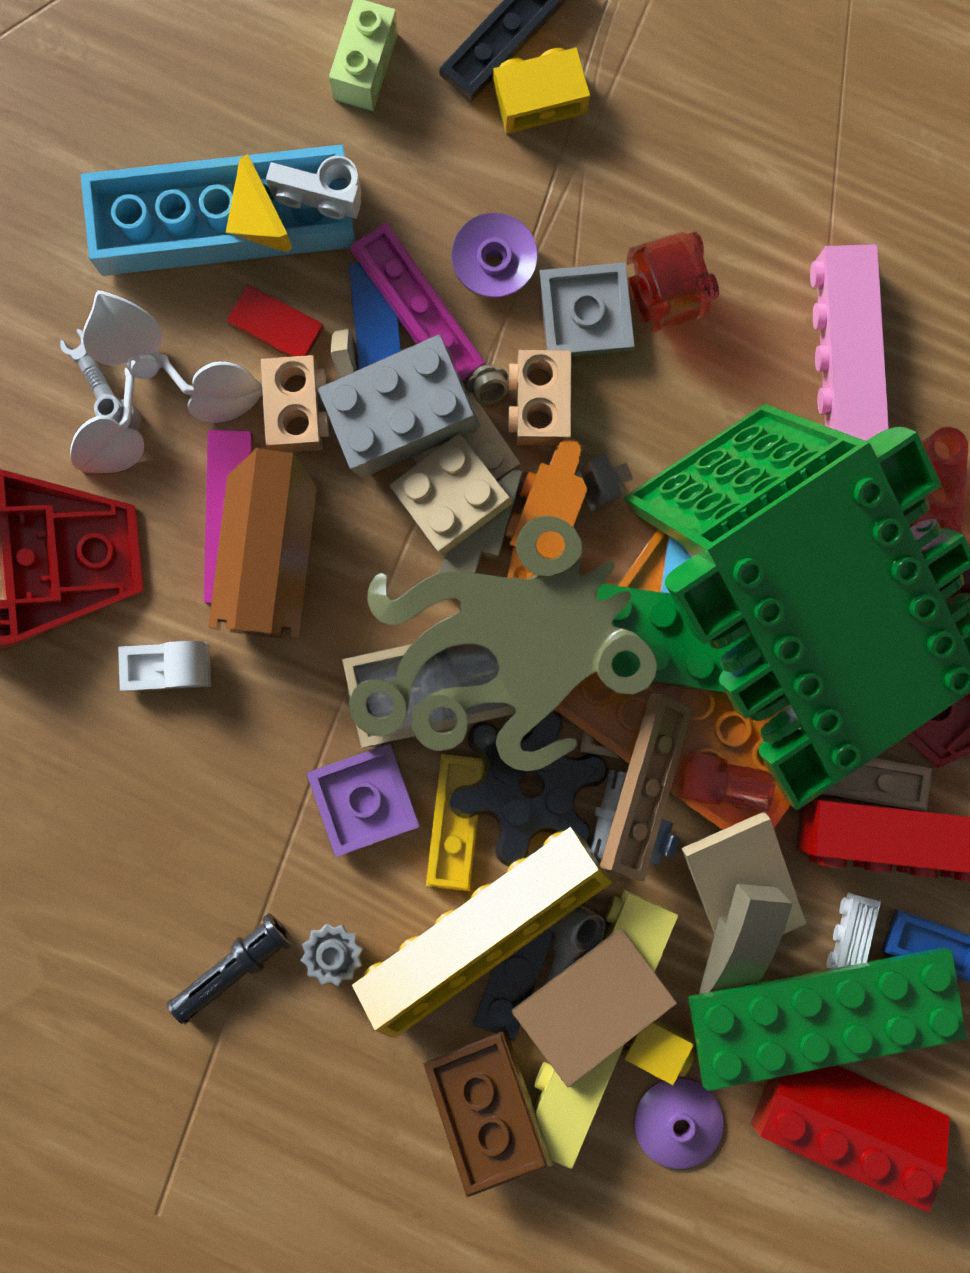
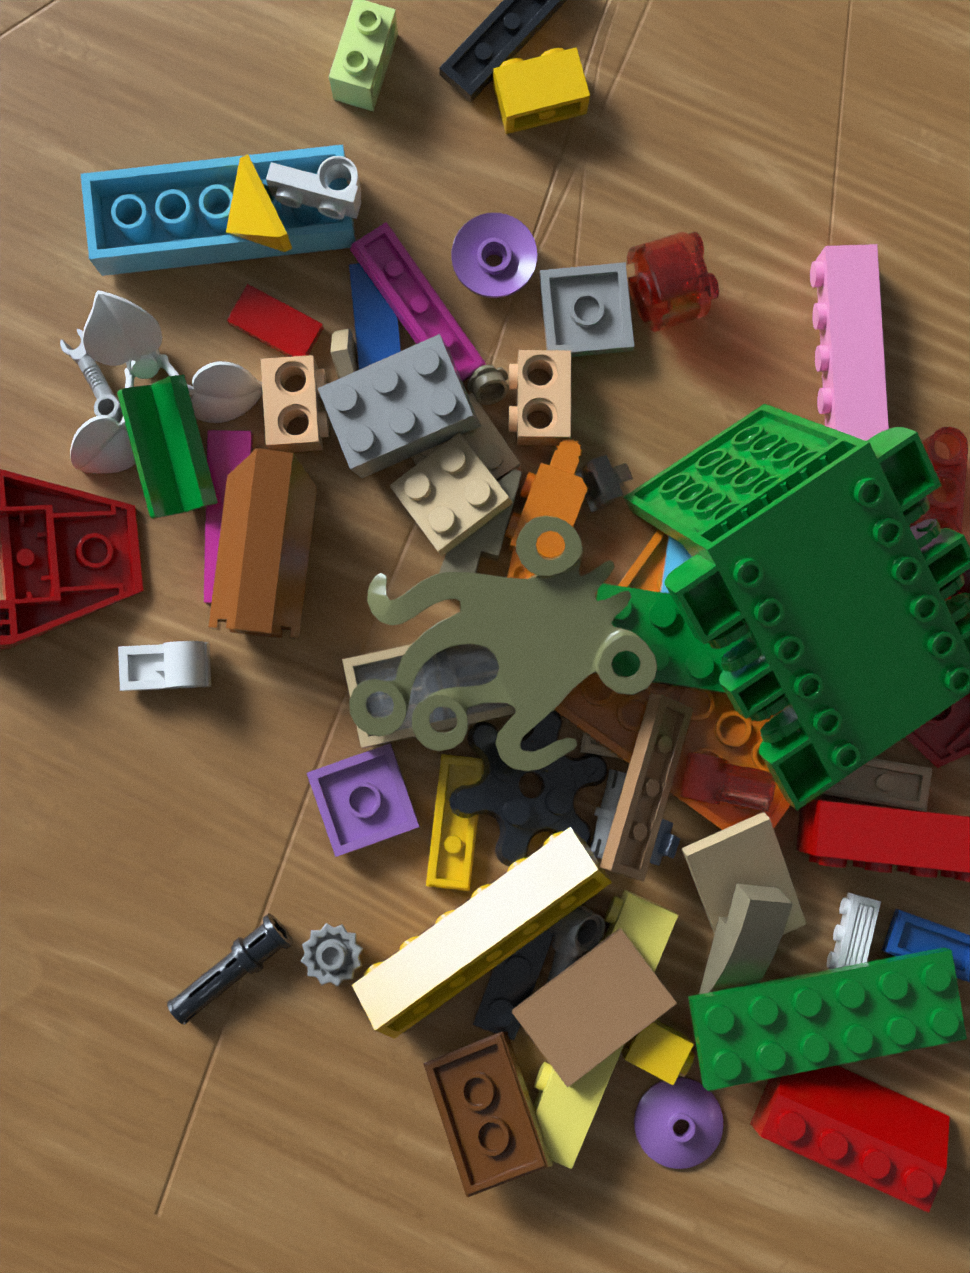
none -> green panel [117,374,218,519]

